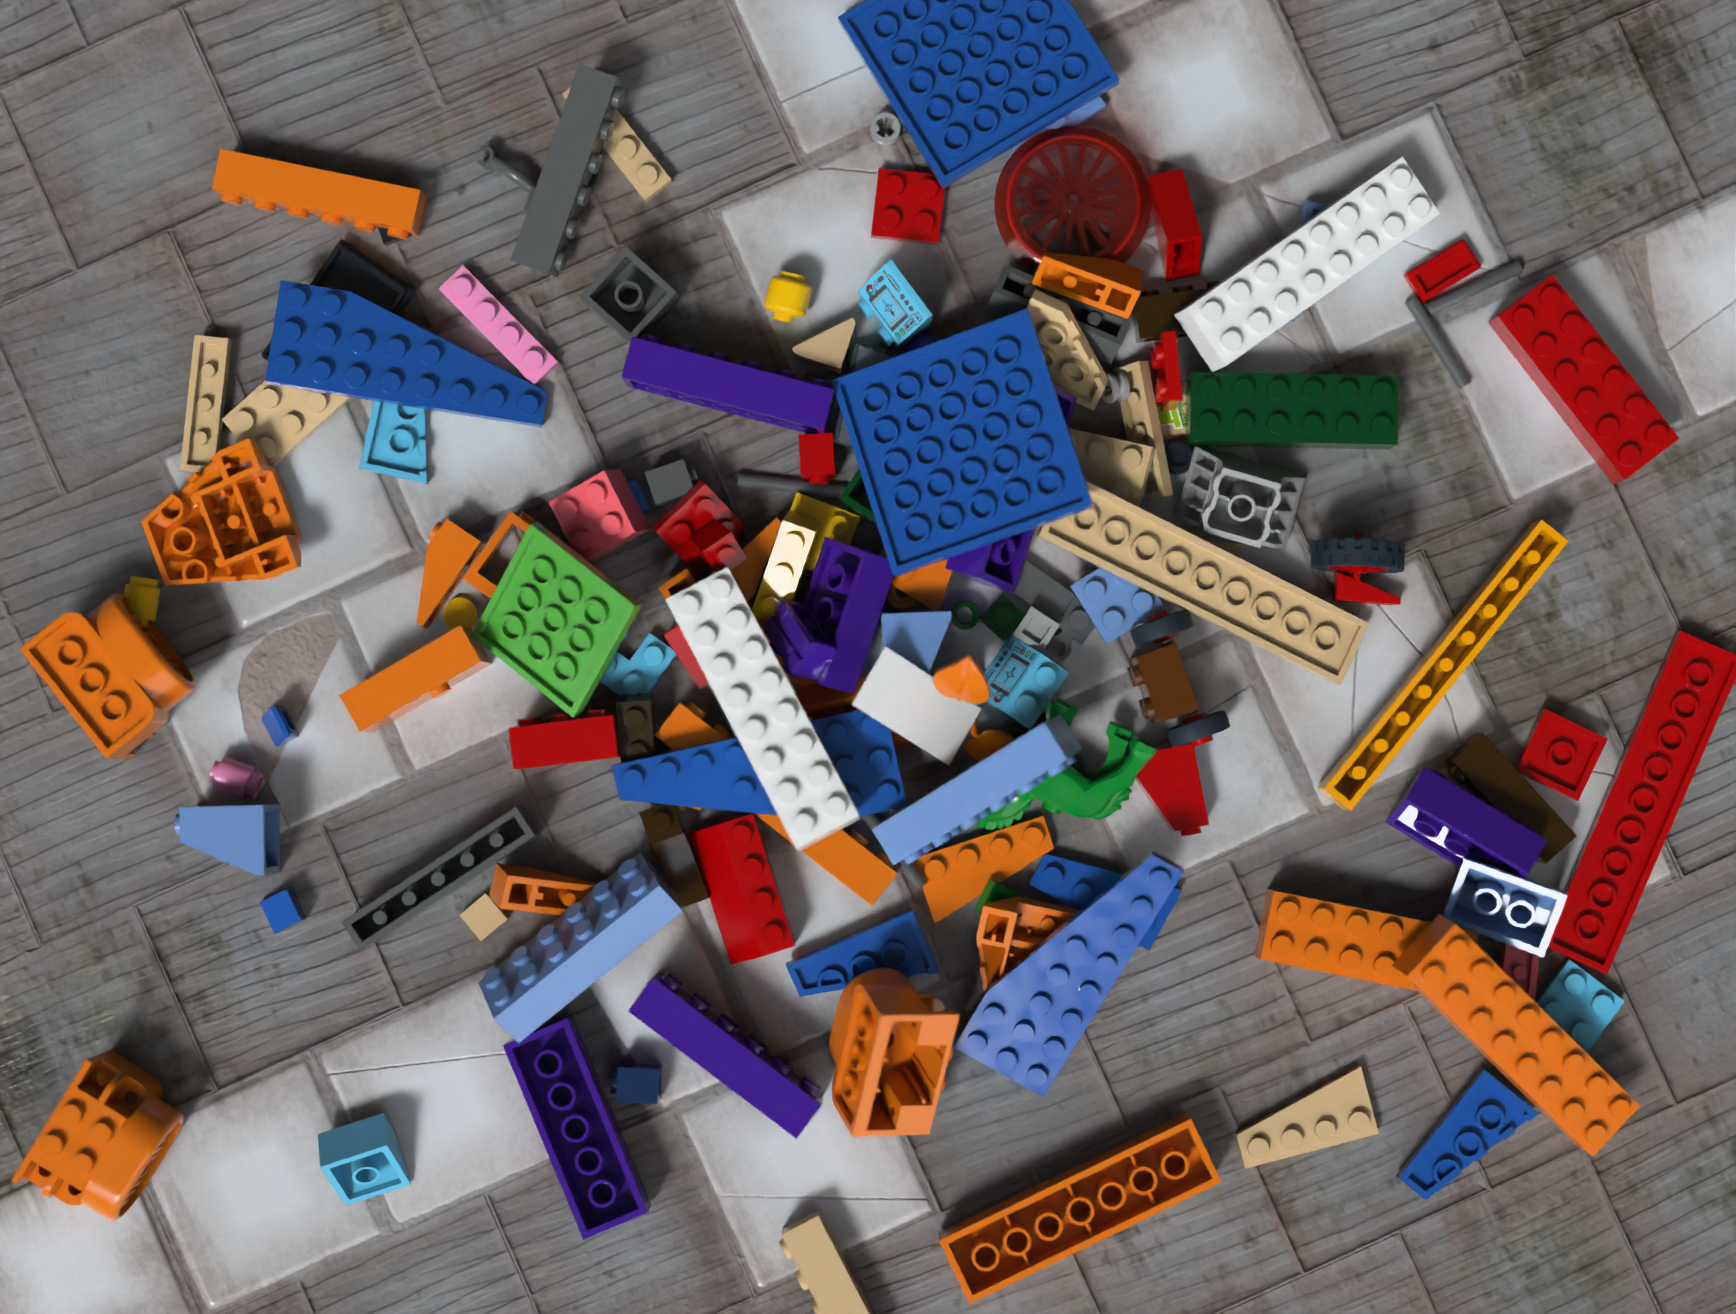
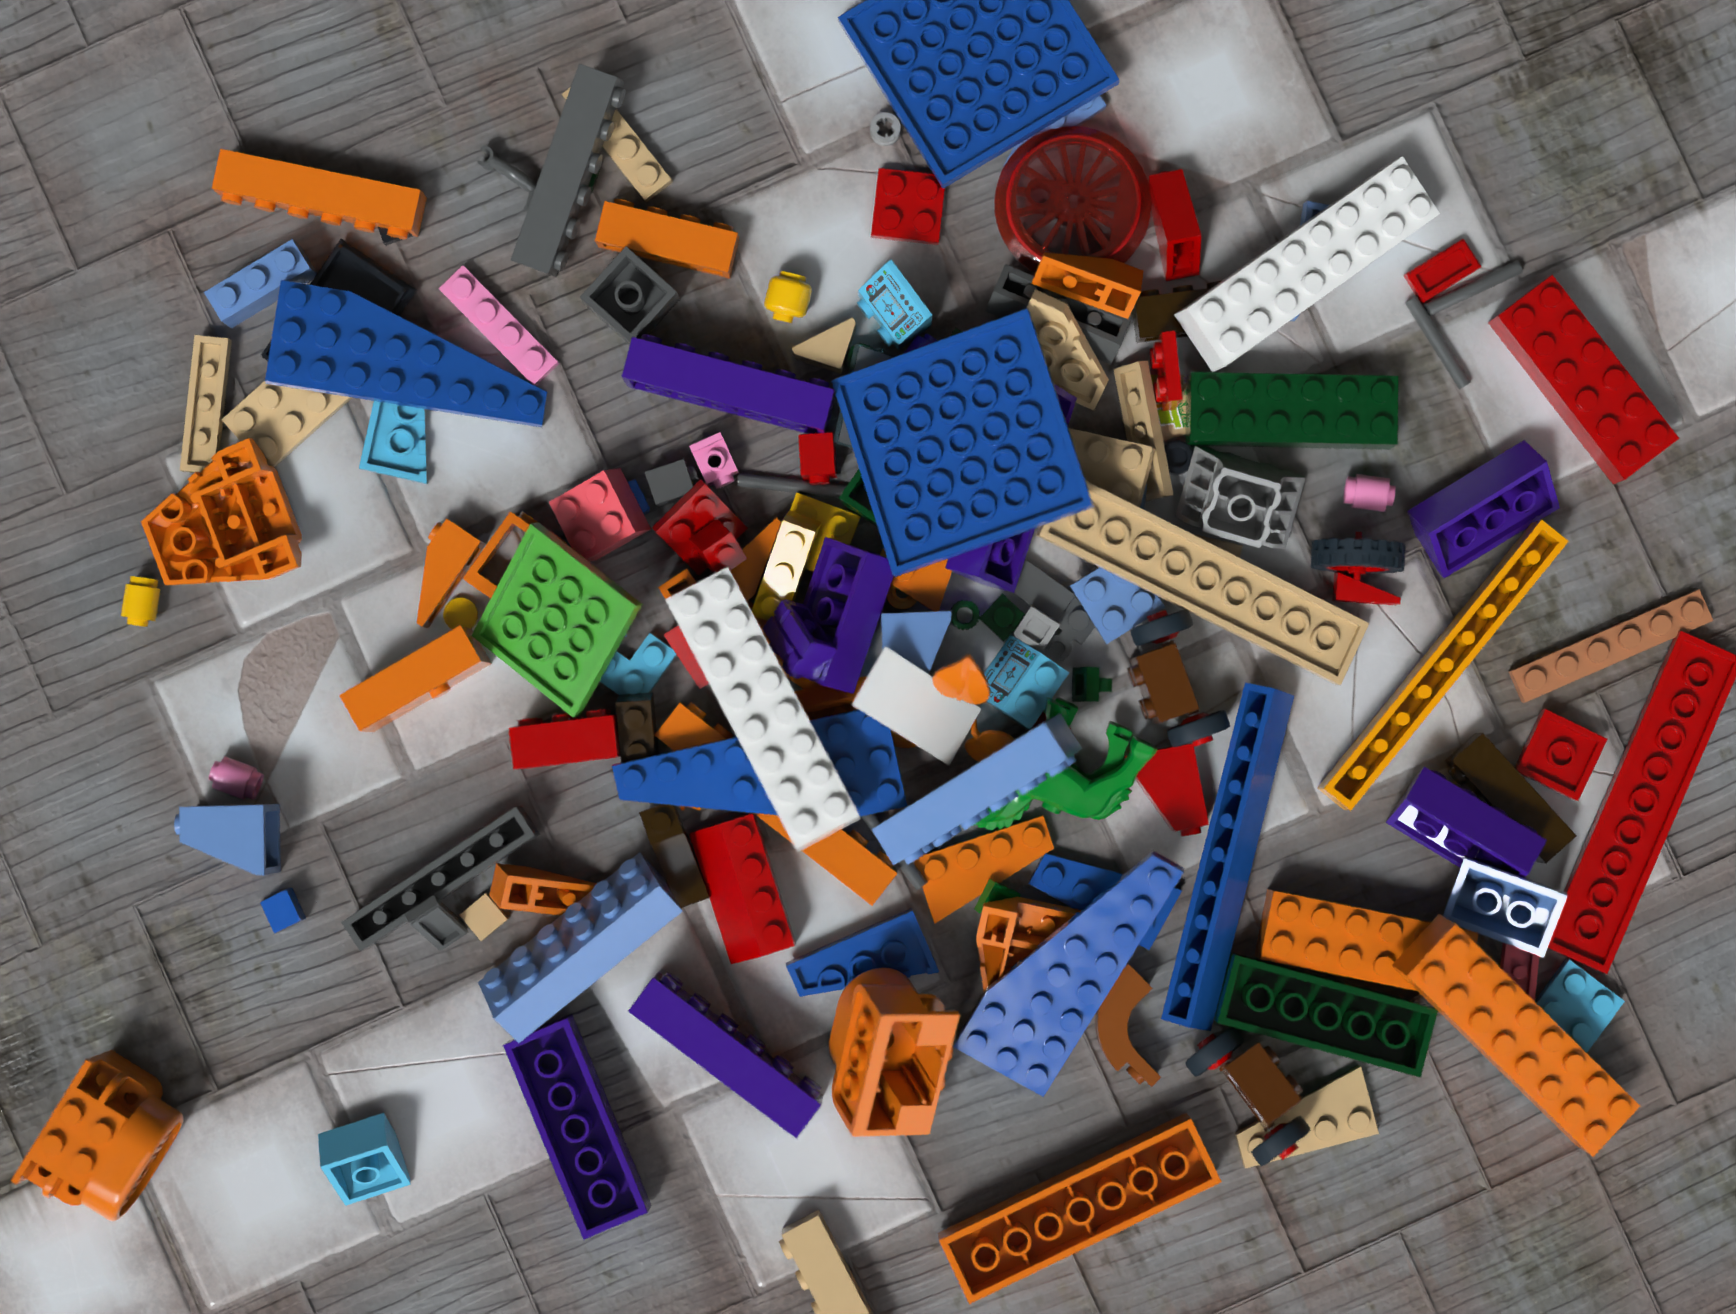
orange brick [19,593,196,759] -> none
blue slope [262,706,299,747] -> none
dark blue brick [610,1063,662,1104] -> none
light grey bush [1101,372,1130,404] -> none
blue wing [1396,1068,1539,1200] -> none
none -> medium blue brick [204,239,317,328]
none -> dark grey tile [405,895,468,951]
none -> orange brick [595,199,740,279]
none -> bright pink brick [689,432,739,489]
none -> dark green tile [1072,667,1112,702]
none -> dark orange arch [1095,963,1162,1087]
none -> blue brick [1161,682,1294,1031]
none -> brick [1185,1027,1311,1166]
none -> dark green brick [1214,952,1438,1078]
none -> bright pink brick [1343,474,1396,512]
none -> dark purple slope [1407,440,1560,578]
none -> nougat plate [1508,589,1714,703]

